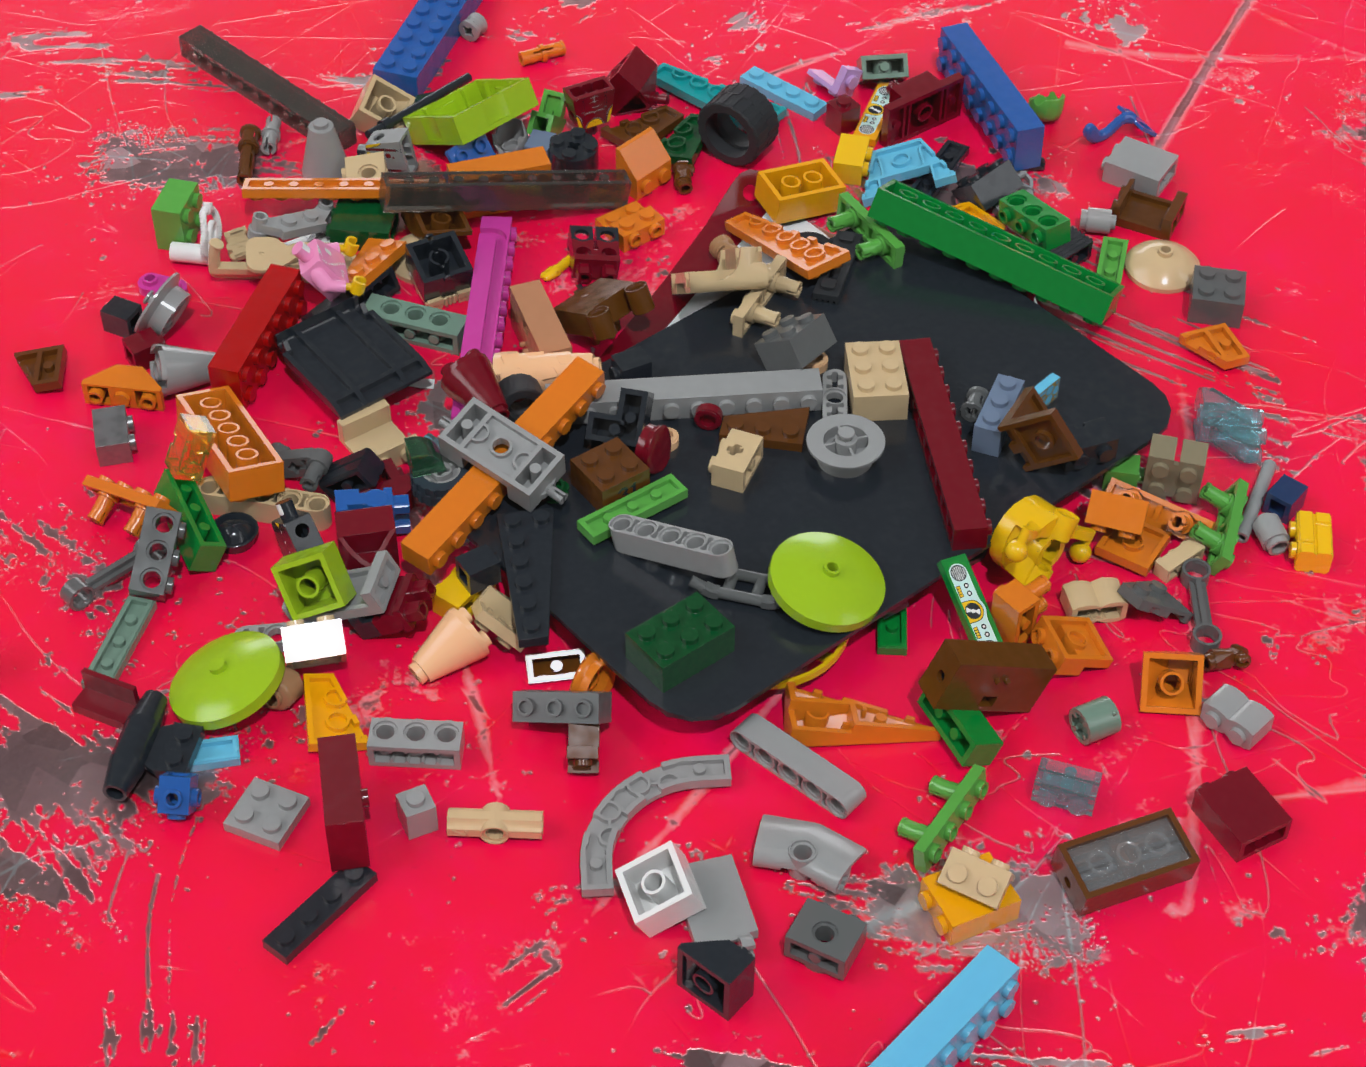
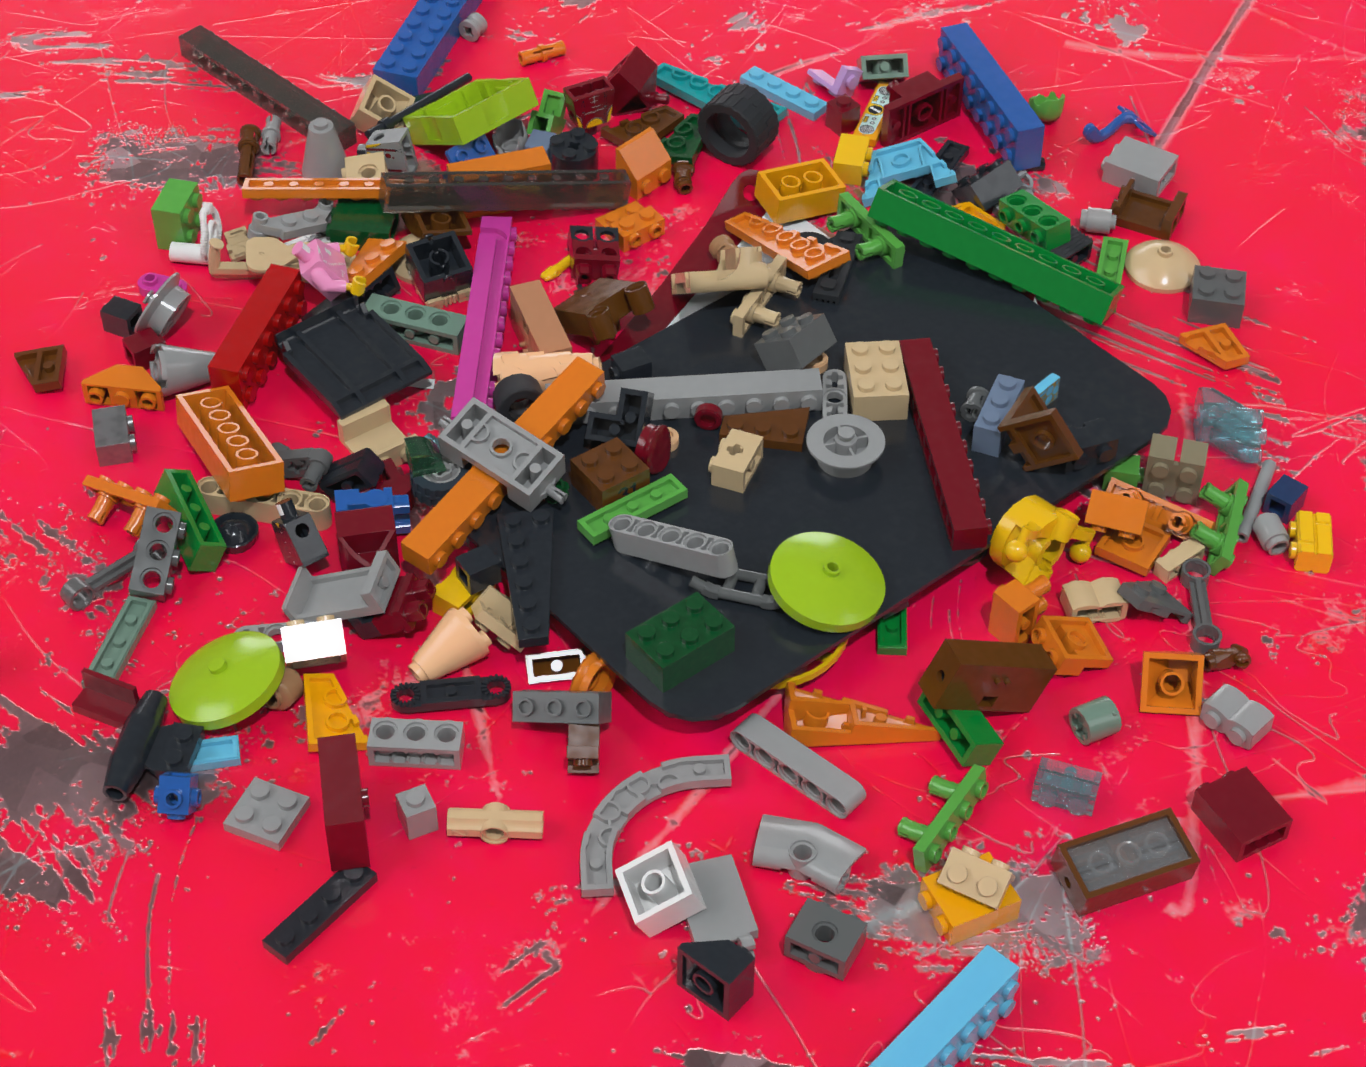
brick [164,413,216,482] -> none
lime brick [270,541,357,620] -> none
dark red cone [441,348,510,419] -> none
tile [937,553,1003,642] -> none
none -> black plate [390,674,512,713]

